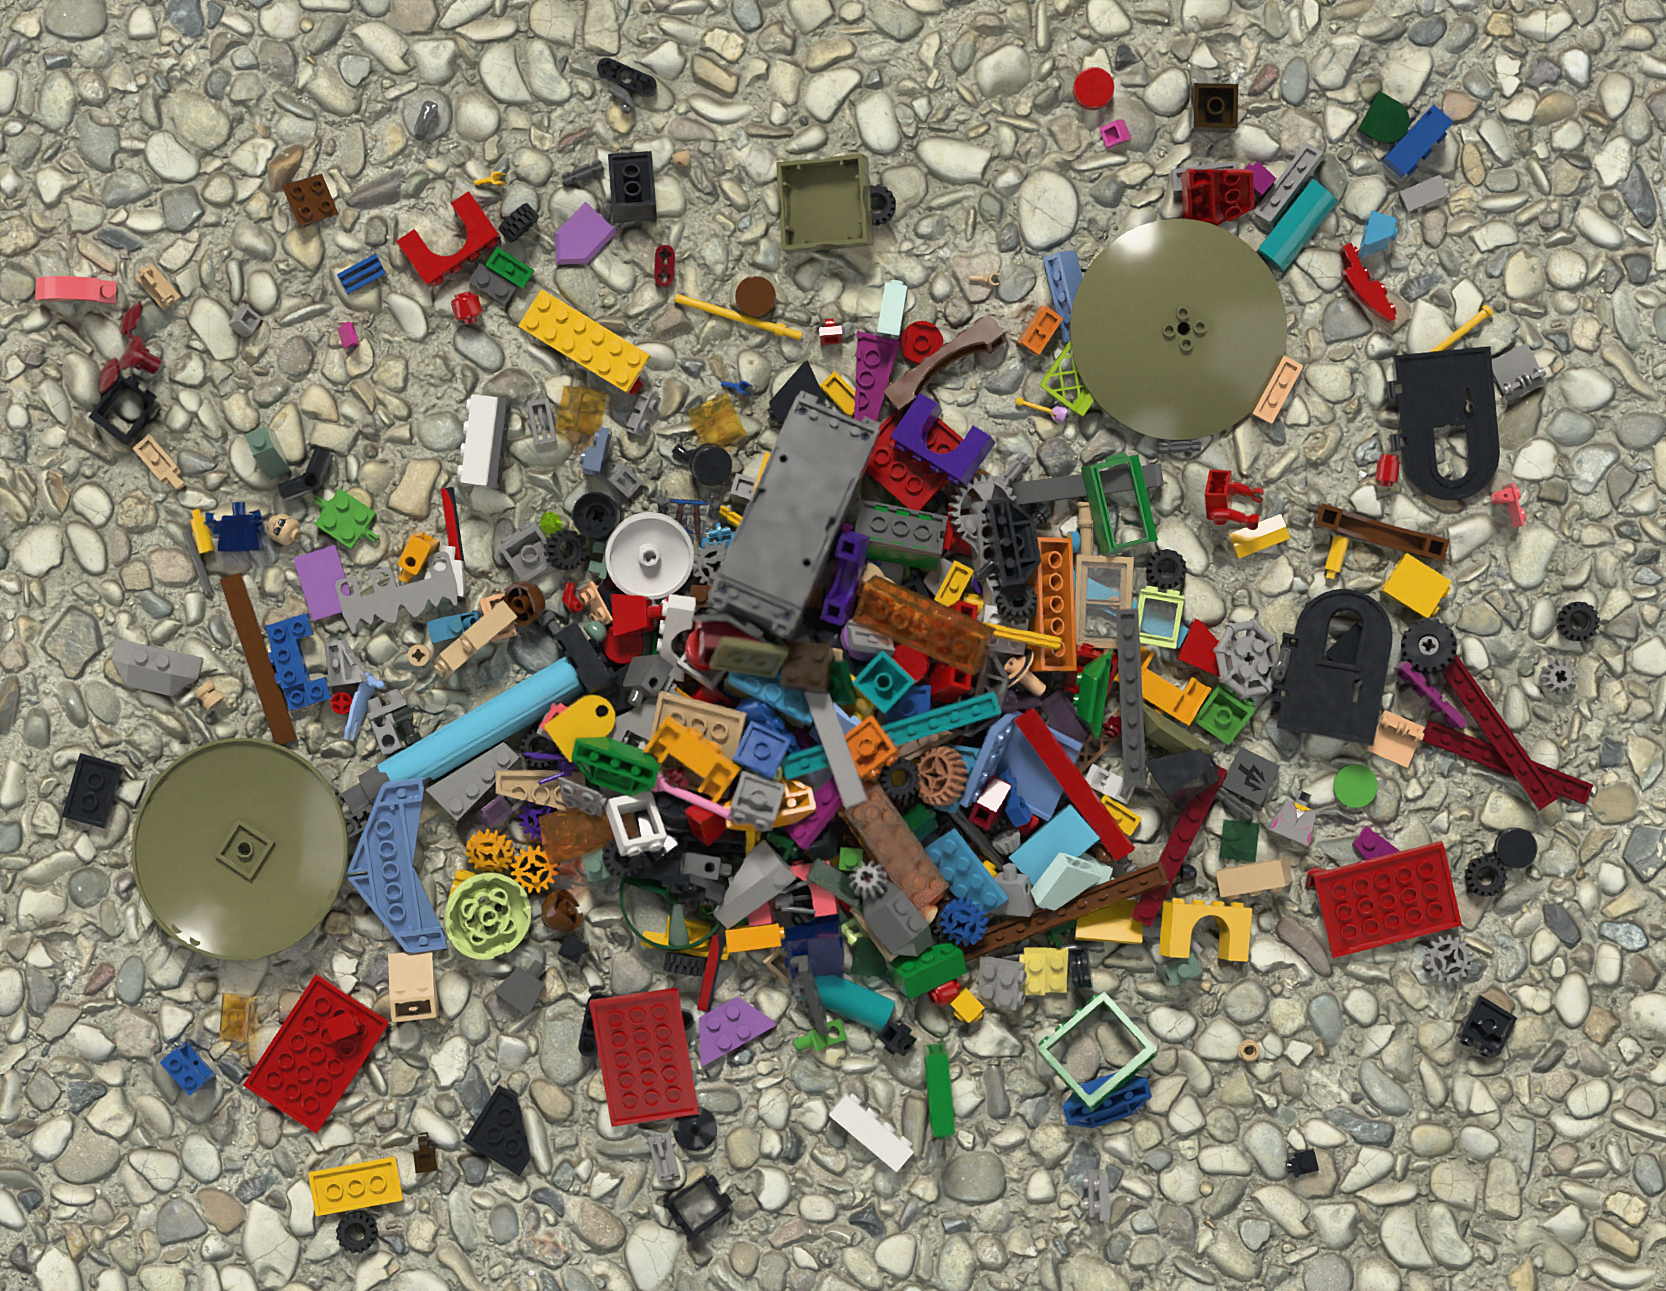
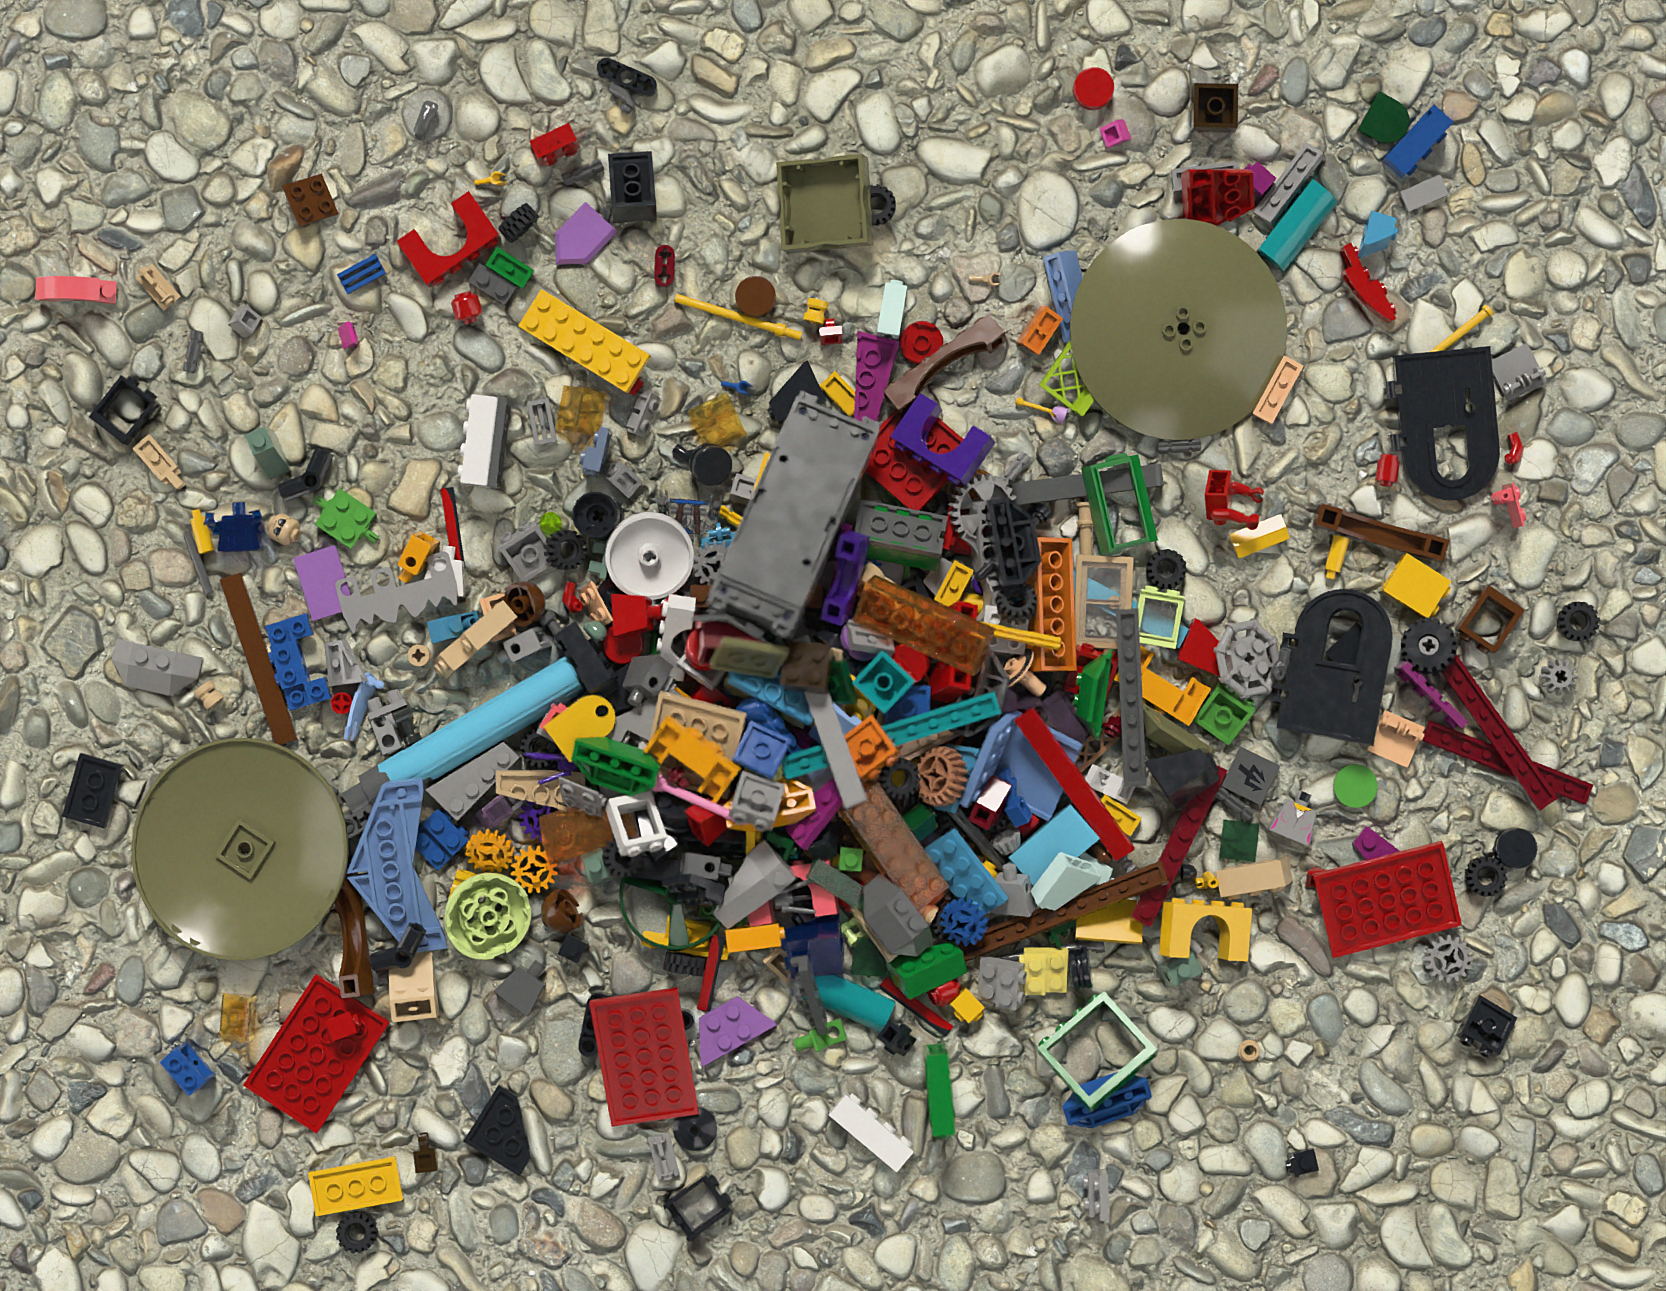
dark red plant [98,301,161,395] -> none
tan hinge [672,150,690,167] -> none
light grey gear [849,861,887,900] -> none
dark azure tile [1066,531,1080,553] -> none
none -> dark grey axle [183,330,203,373]
none -> reddish brown arch [334,862,375,998]
none -> black piece [370,922,427,973]
none -> blue plate [415,808,470,871]
none -> light grey torso [496,626,552,663]
none -> red bracket [529,123,581,167]
none -> yellow wheel [803,298,829,325]
none -> red sticker [879,978,953,1036]
none -> yellow arm [1194,871,1219,890]
none -> reddish brown window [1455,585,1525,655]
none -> red arm [1504,432,1524,465]

